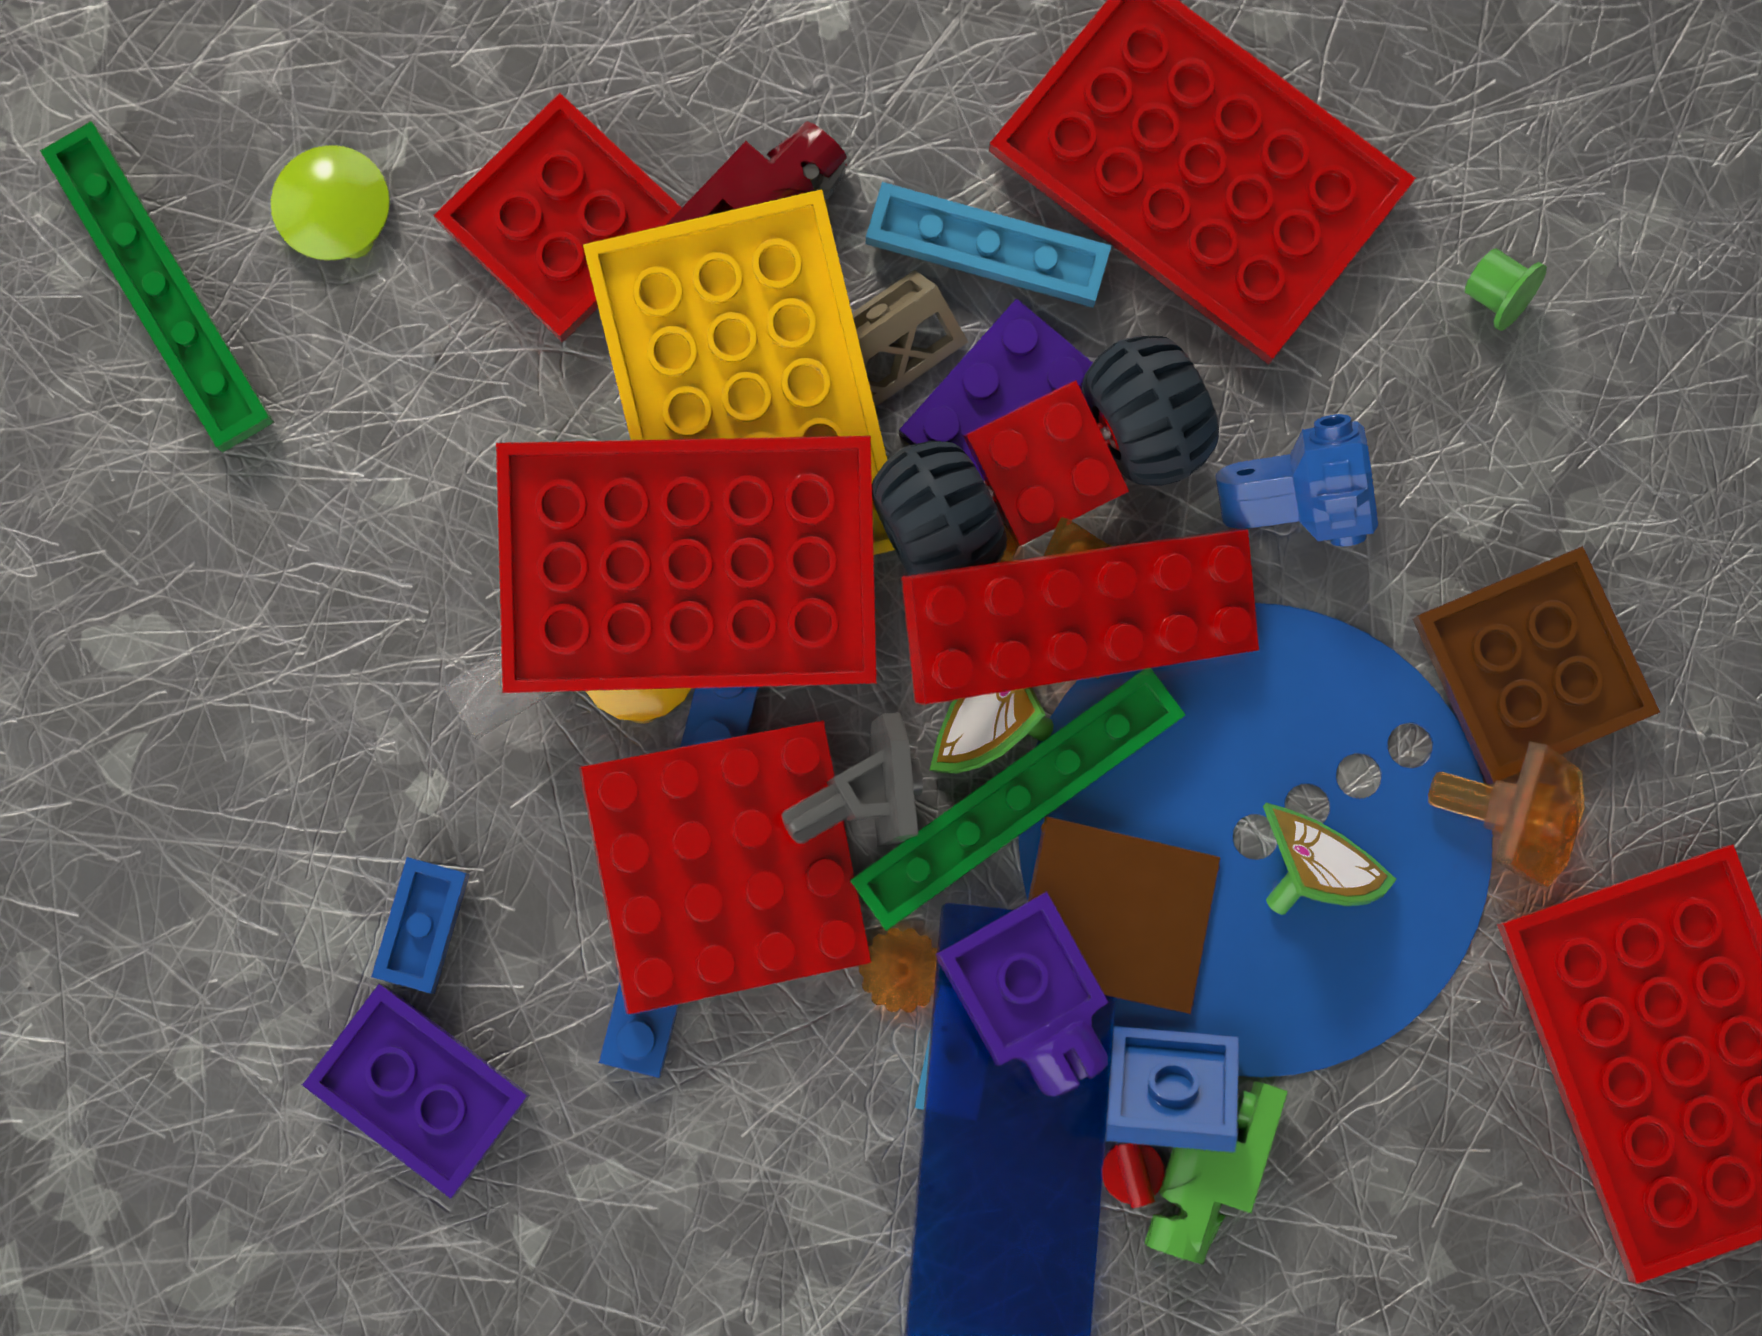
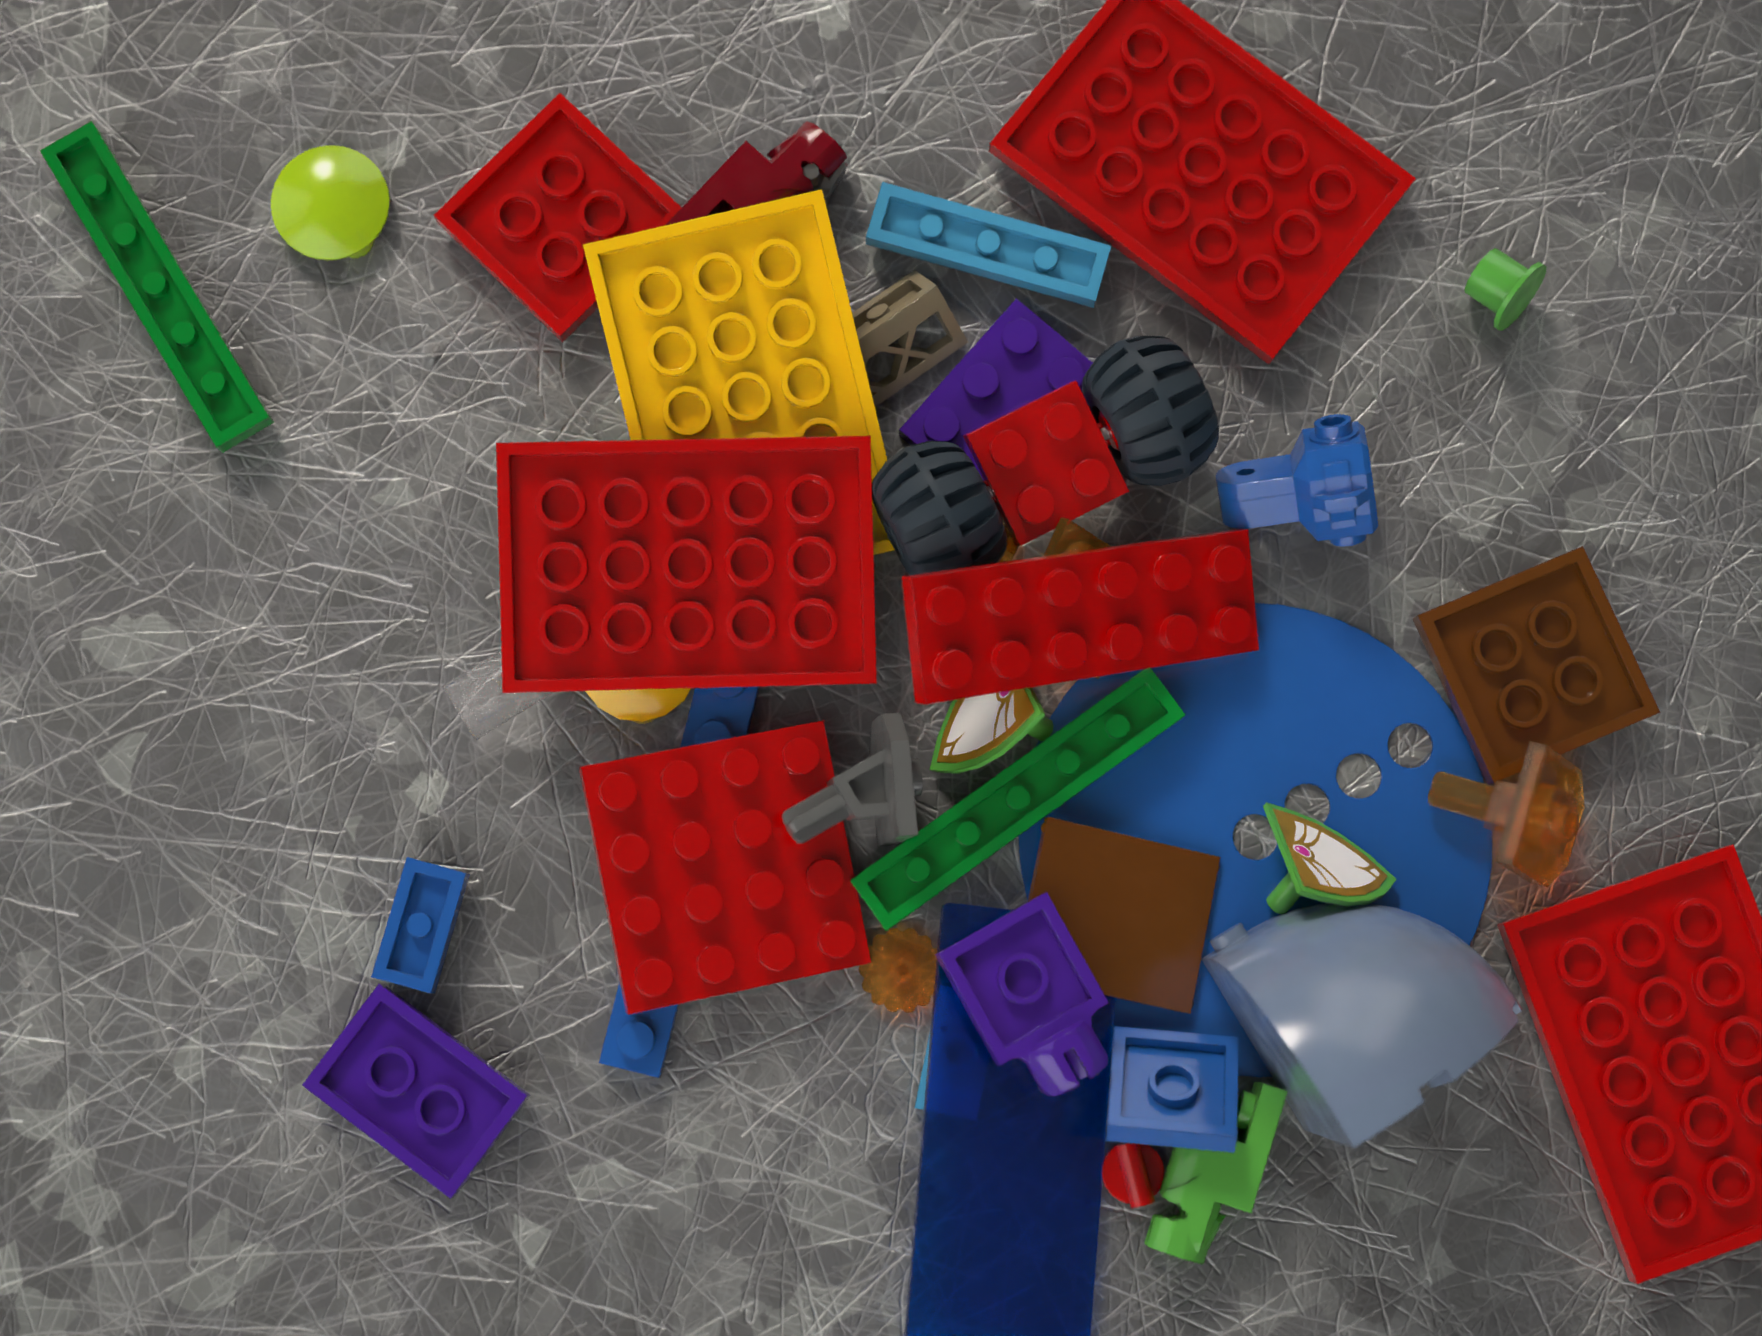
none -> sand blue brick [1201,903,1522,1148]

